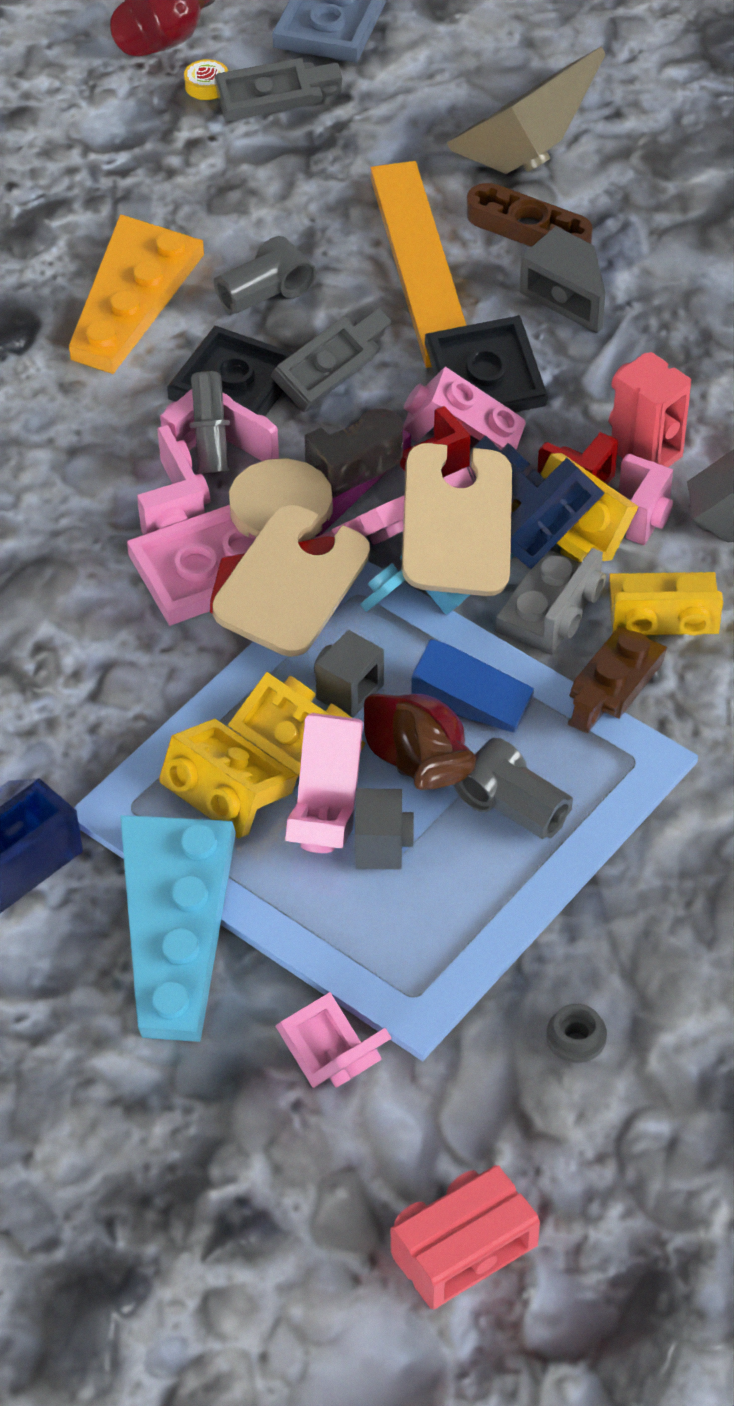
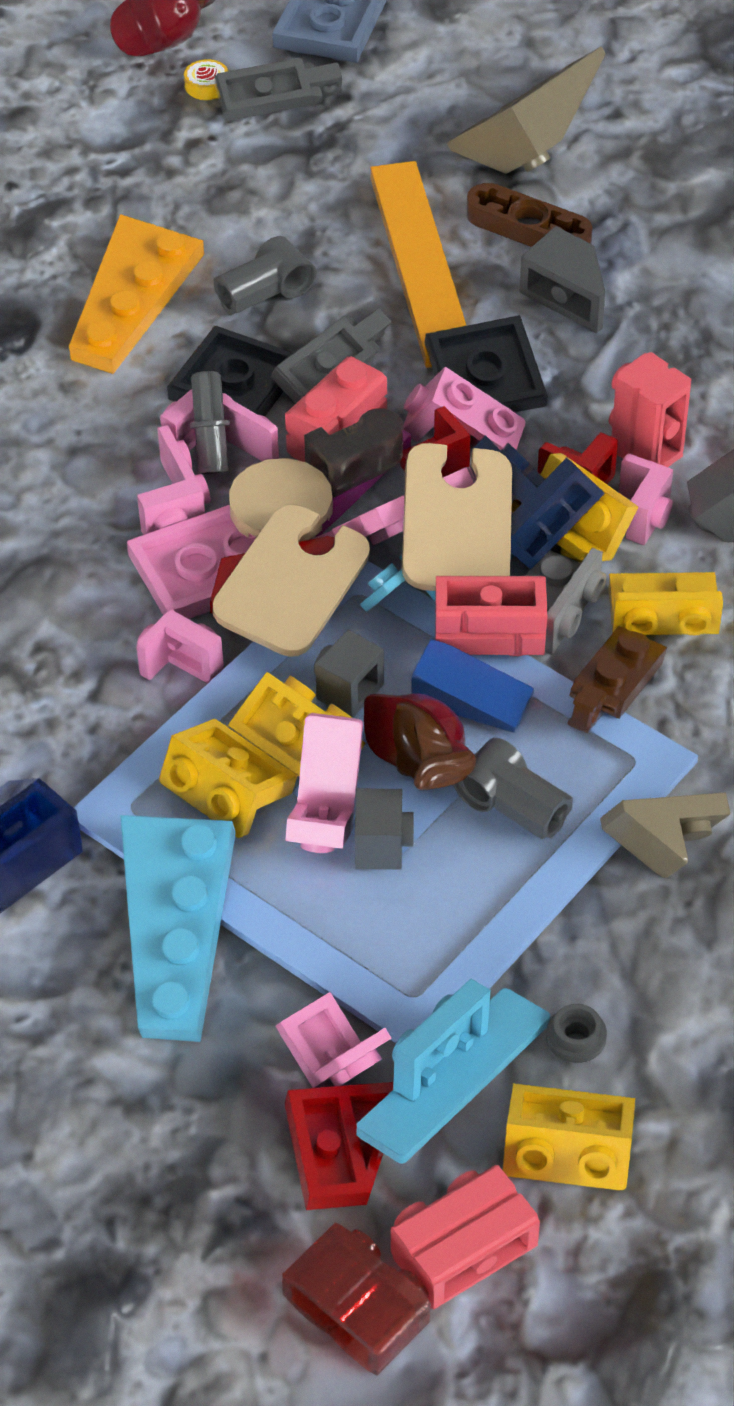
none -> bright pink bracket [136,609,224,684]
none -> clear red brick [282,1222,431,1376]
none -> red wing [284,1082,393,1210]
none -> coral brick [285,356,387,467]
none -> medium azure bracket [356,978,550,1164]
none -> coral brick [435,576,547,656]
none -> yellow bracket [503,1083,636,1190]
none -> dark tan slope [600,792,731,878]

